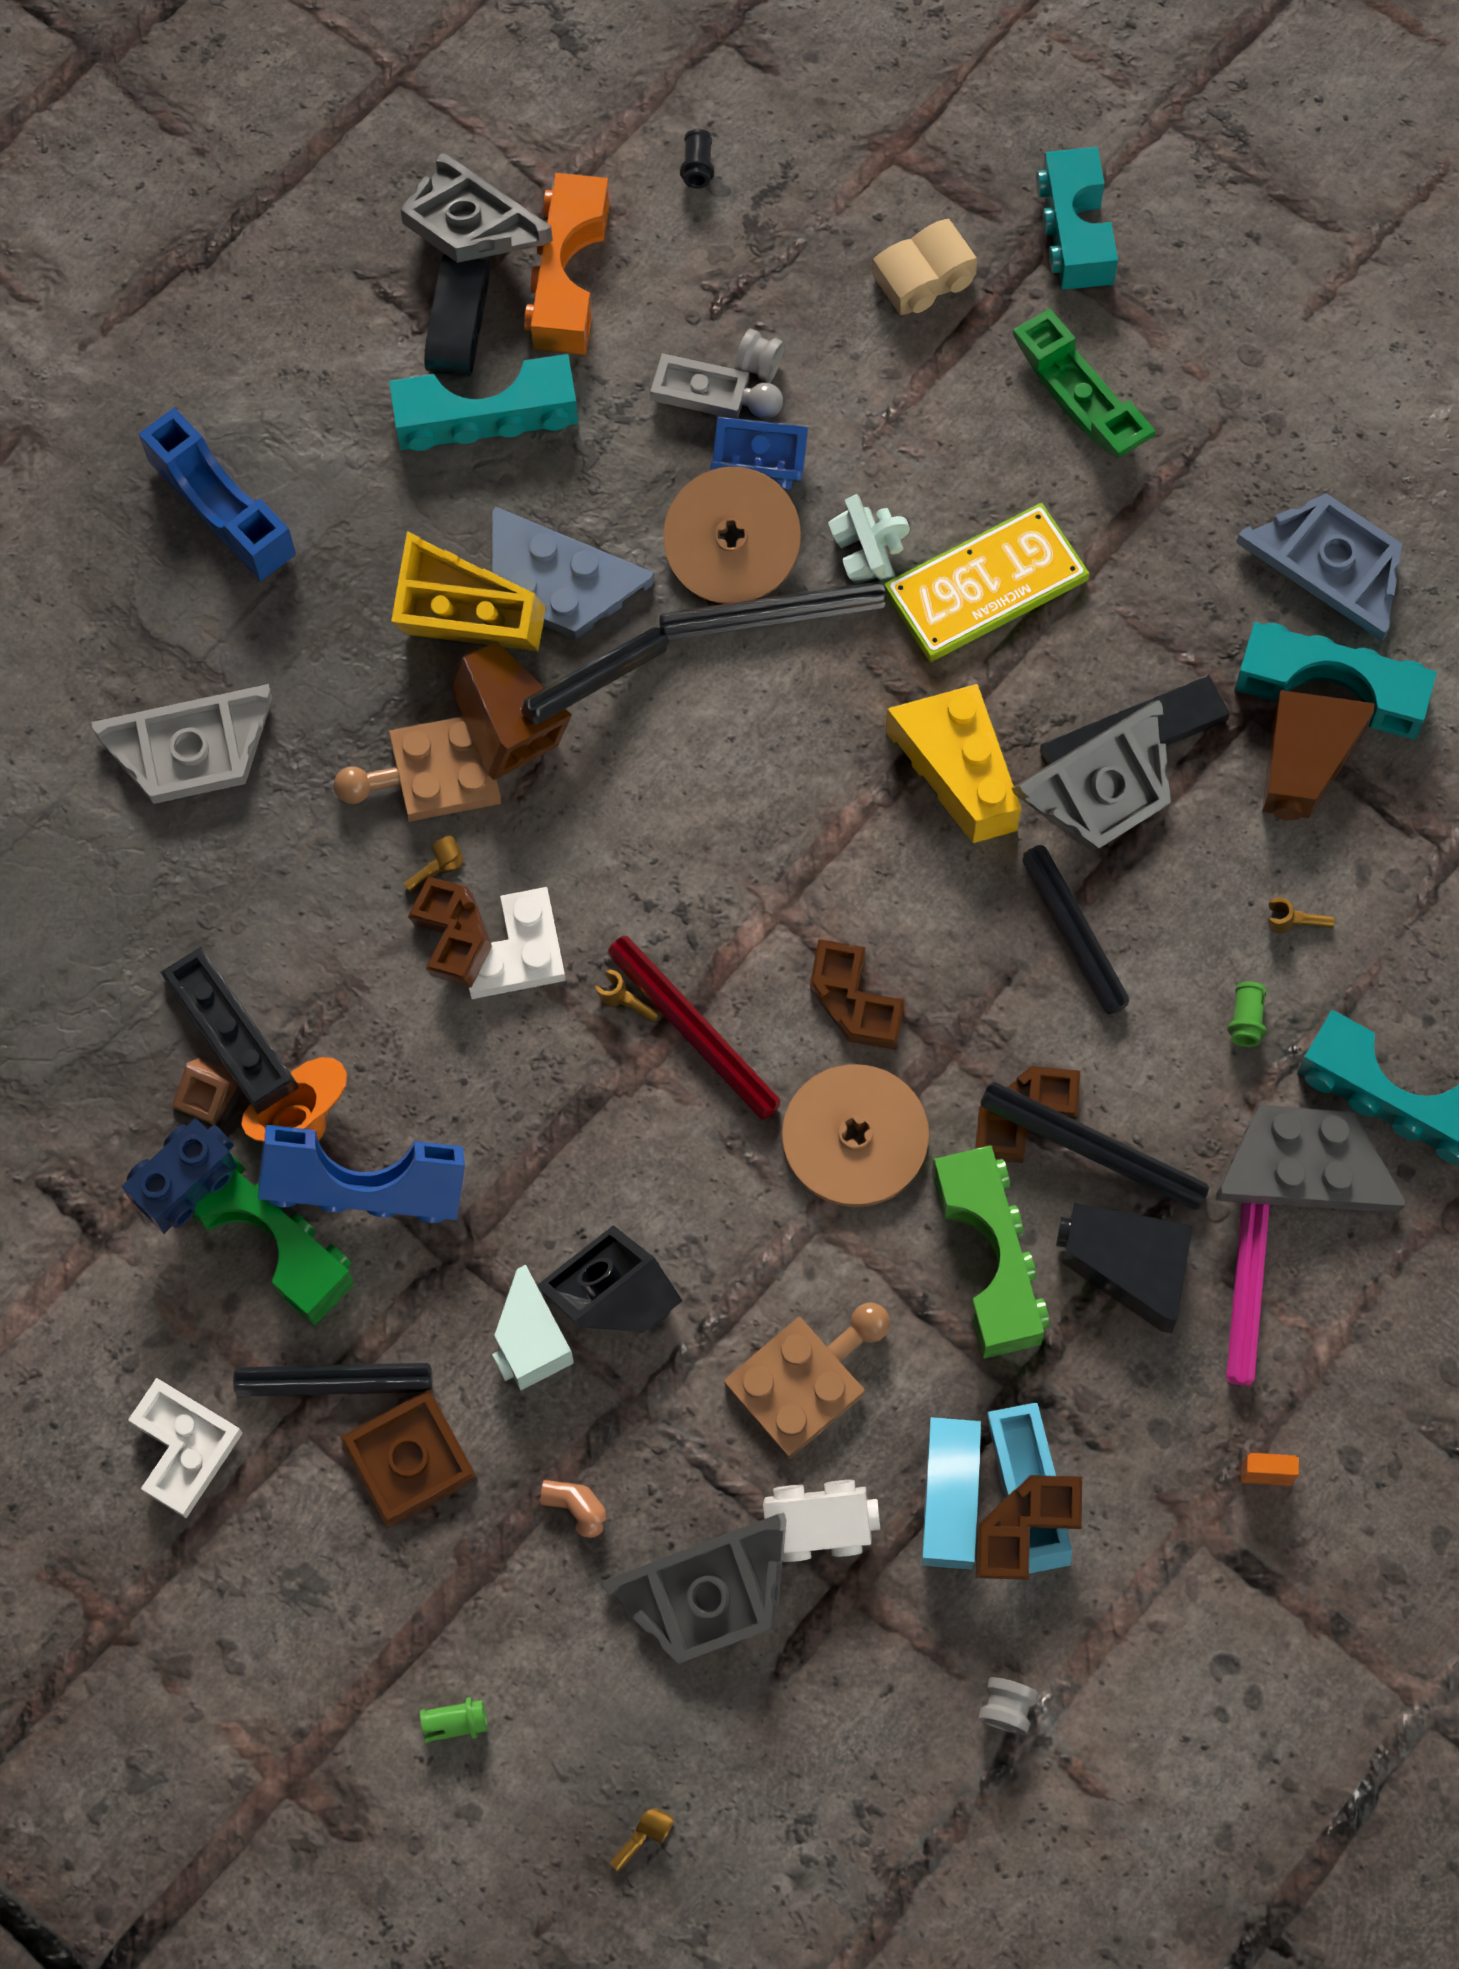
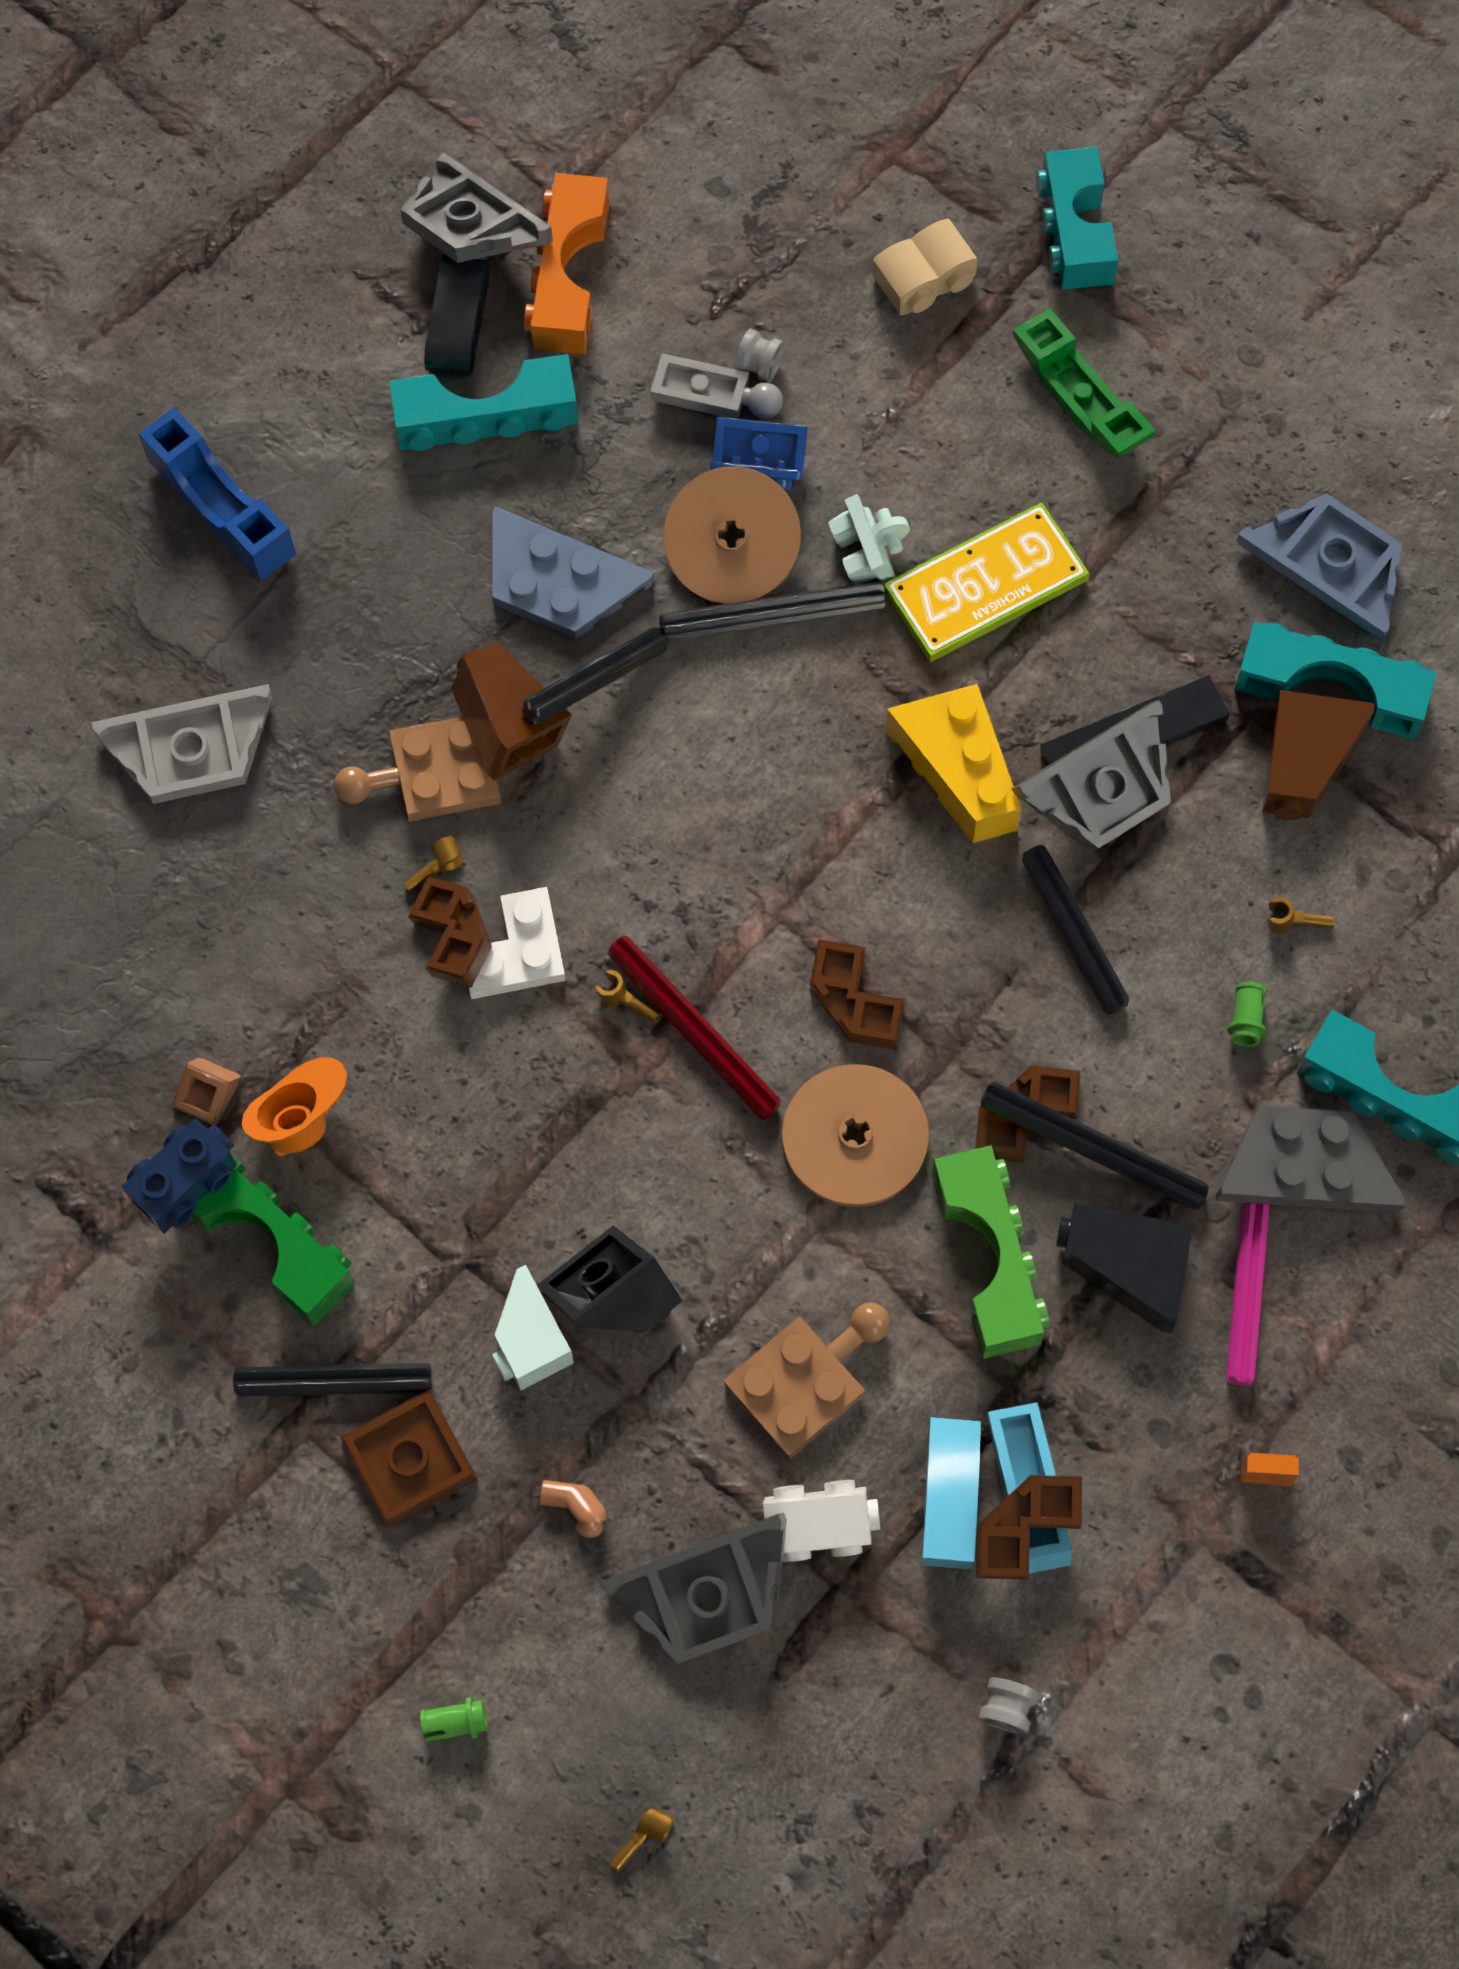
white plate [128,1378,243,1518] -> none
black tile [160,947,299,1114] -> none
blue arch [258,1125,465,1223] -> none
yellow wedge [391,531,546,652] -> none
black pin [680,129,714,189] -> none

